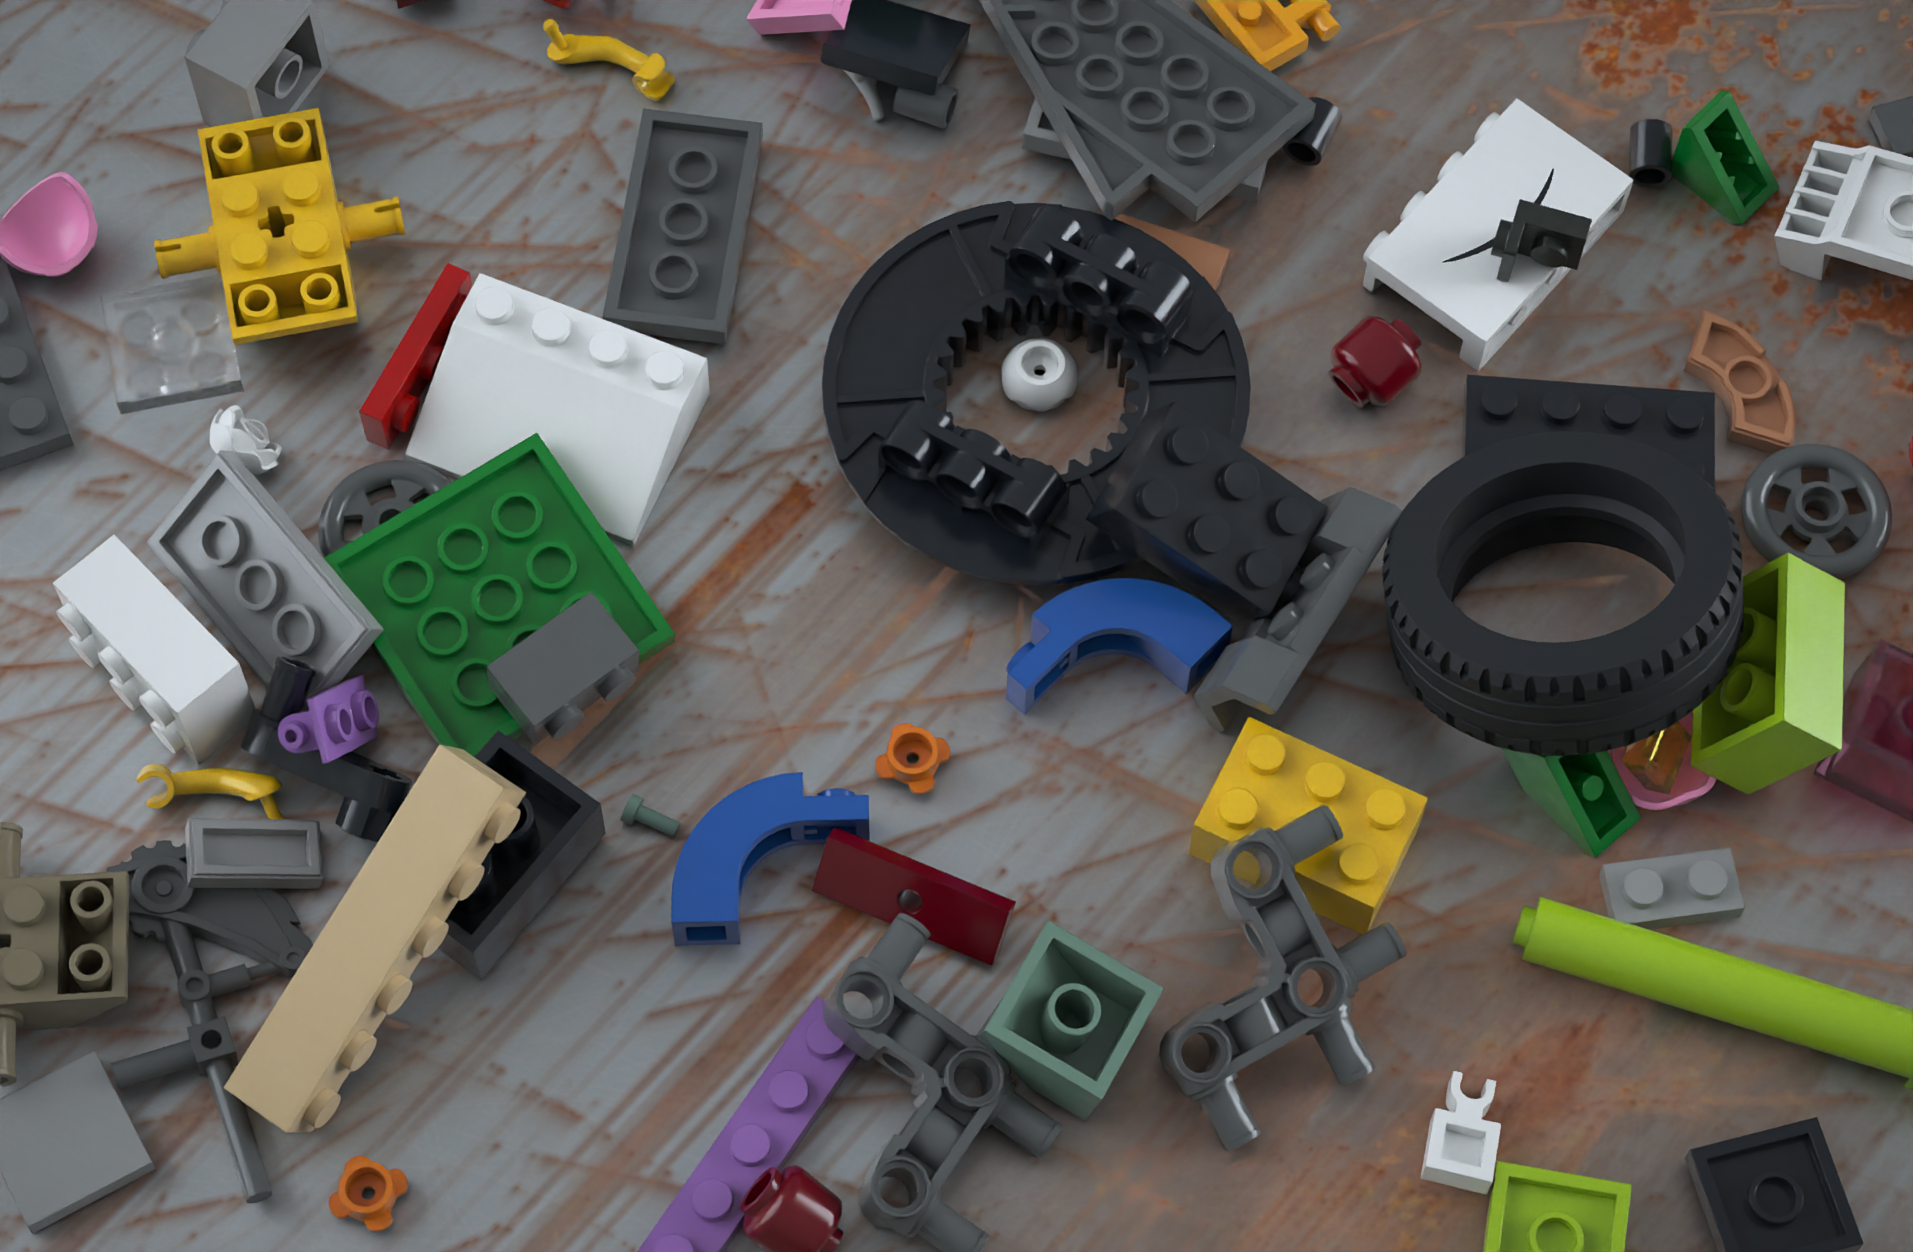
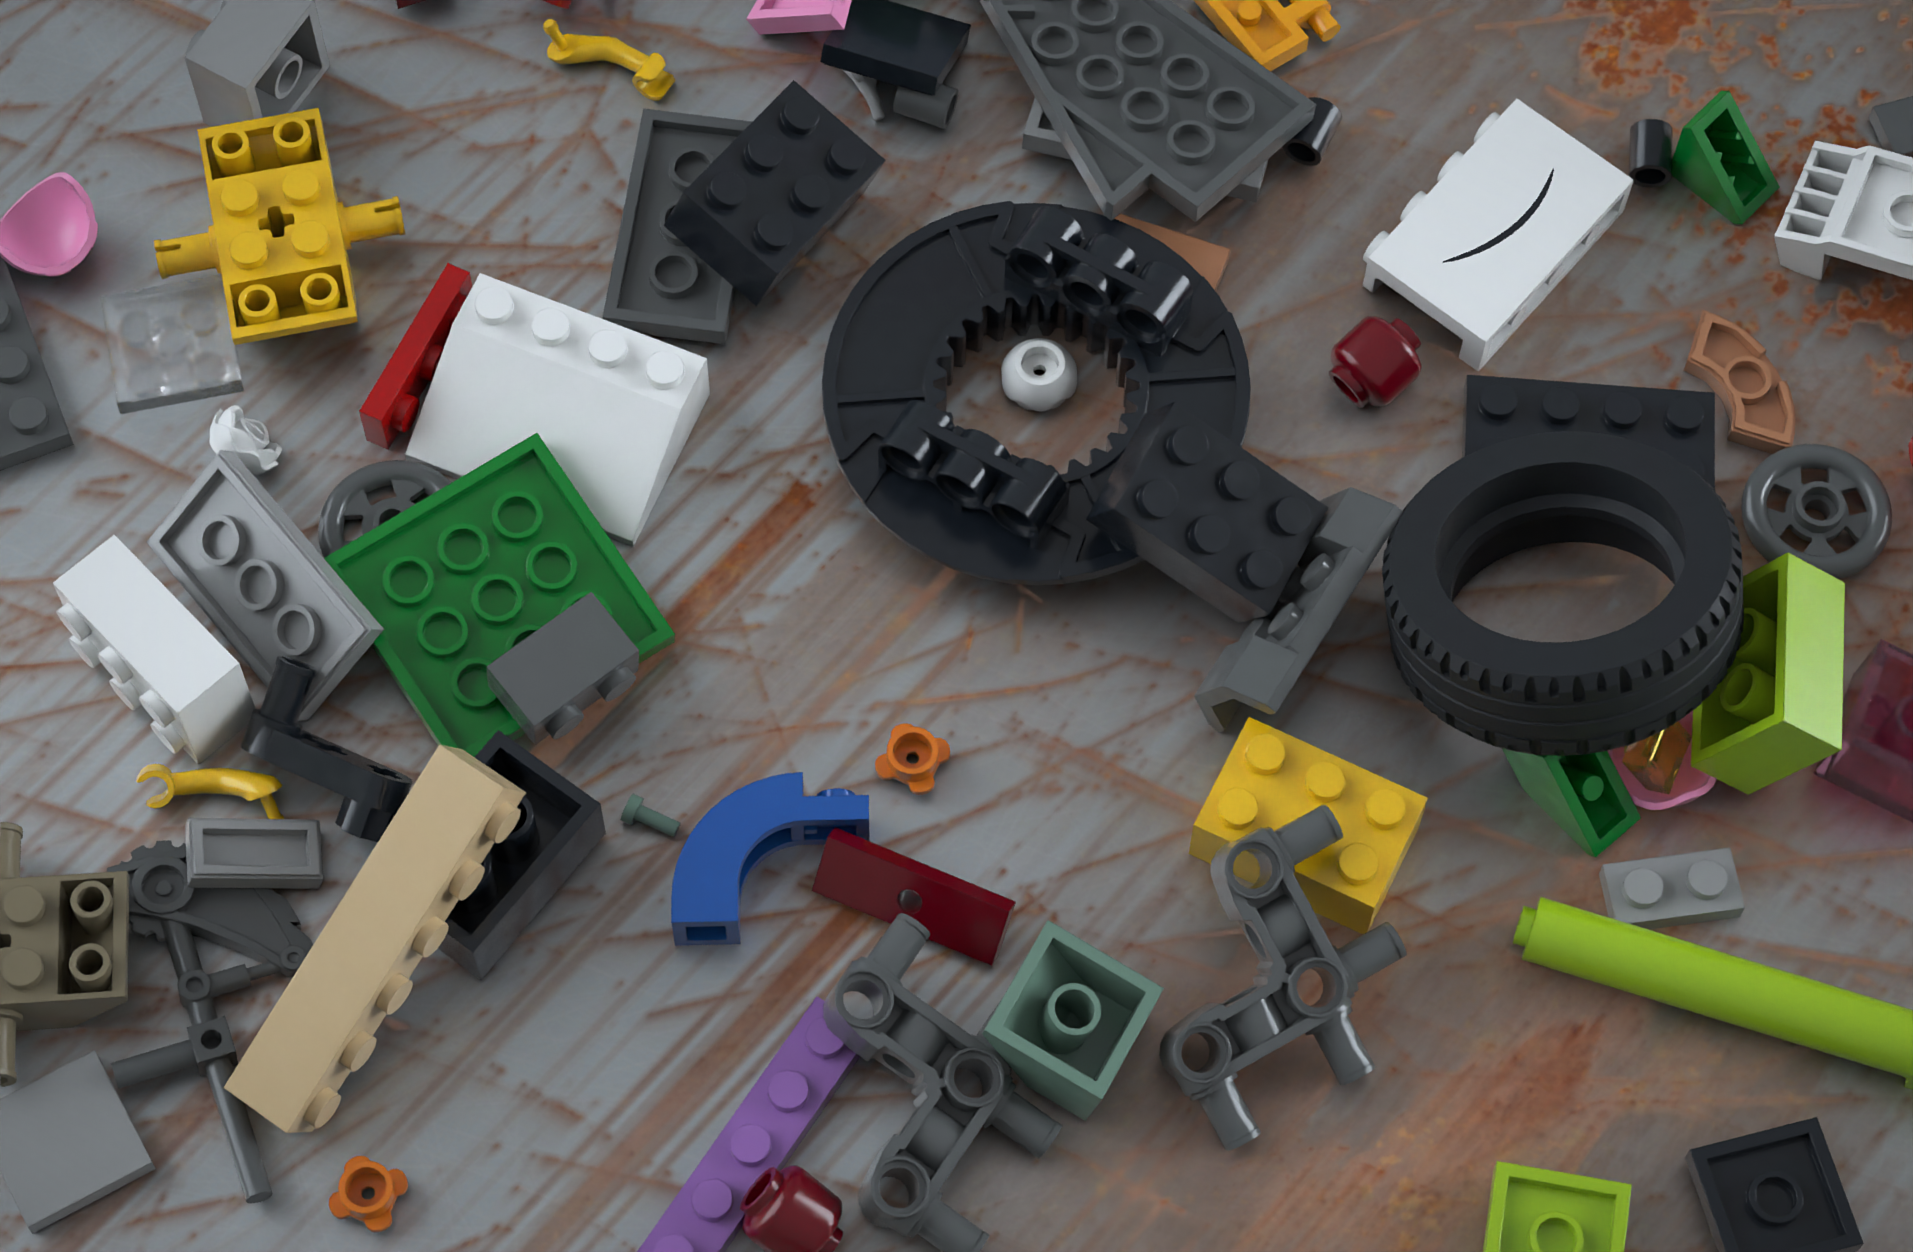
medium lavender hinge [278,675,379,764] -> none
blue arch [1006,578,1233,715] -> none
white plate [1420,1071,1501,1195] -> none
pearl dark grey bracket [1491,199,1592,282] -> none
none -> black brick [664,80,886,306]

